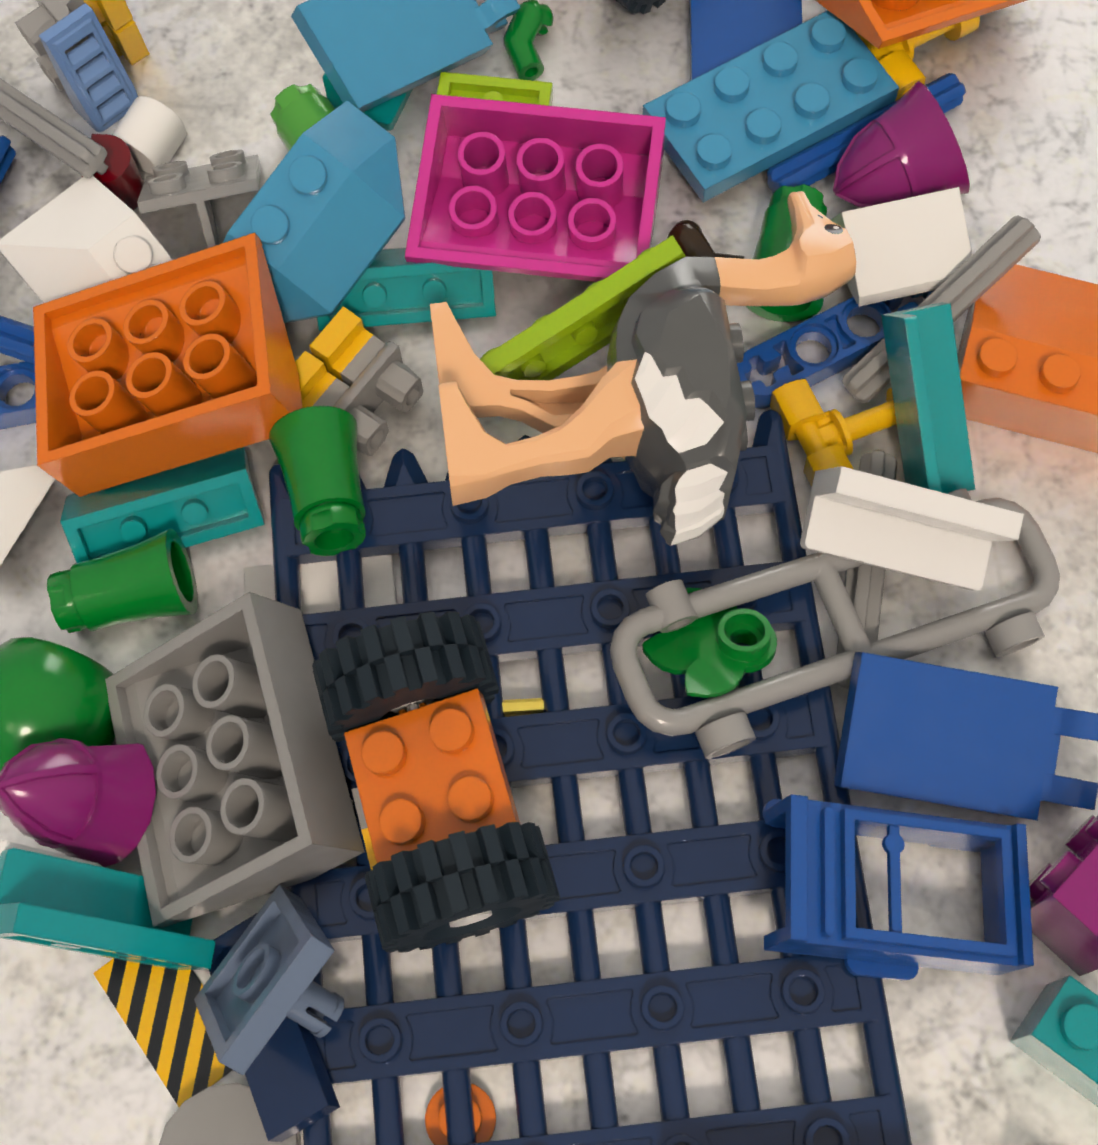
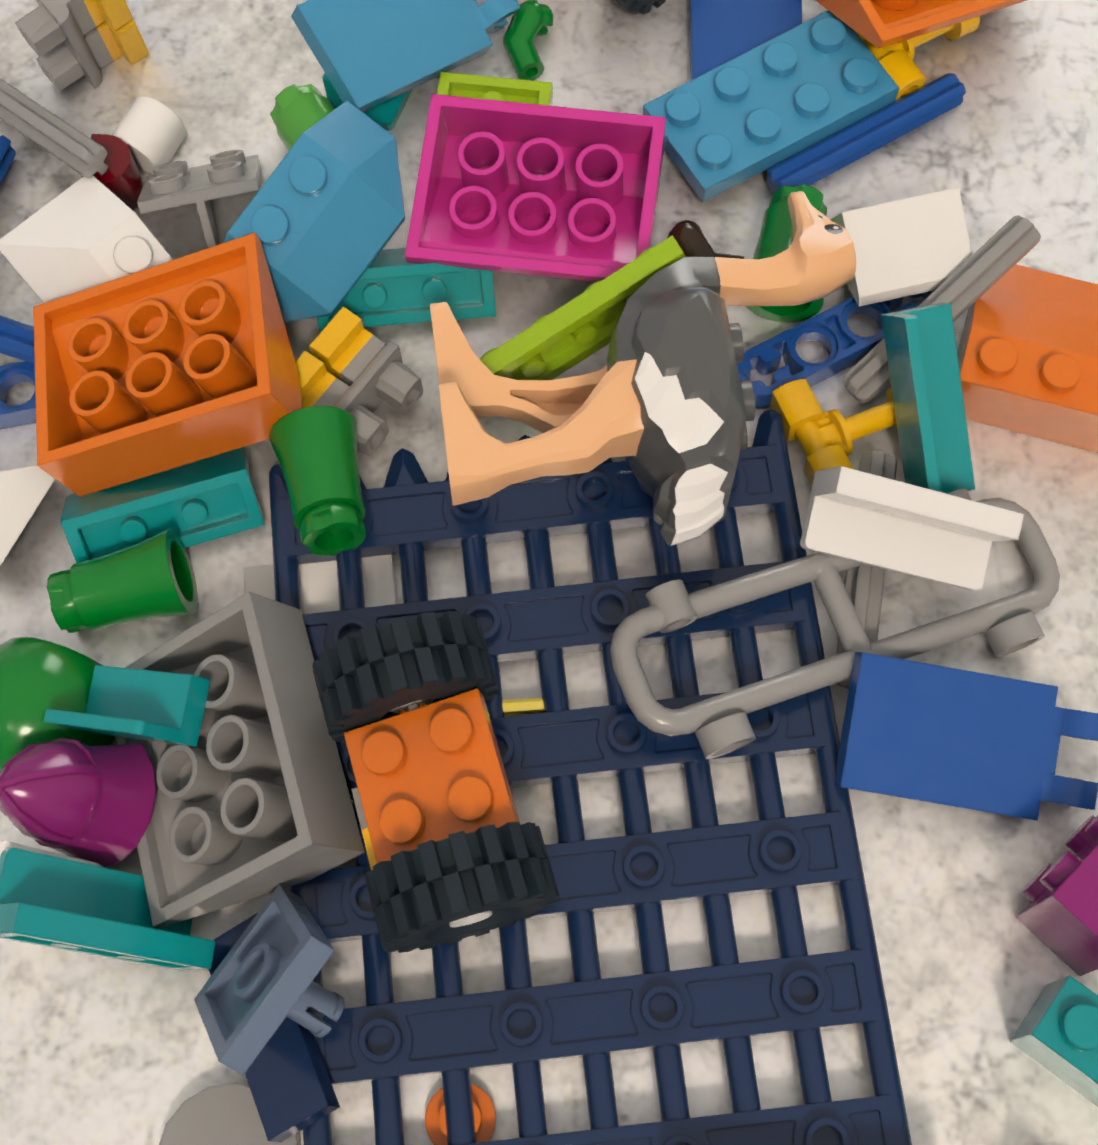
medium blue slope [39,3,138,132] -> none
sticker [93,959,232,1107] -> none
green plate [642,588,777,698] -> none
blue piece [762,794,1034,981] -> none
magenta helmet [833,81,970,208] -> none
none -> teal panel [43,665,210,747]

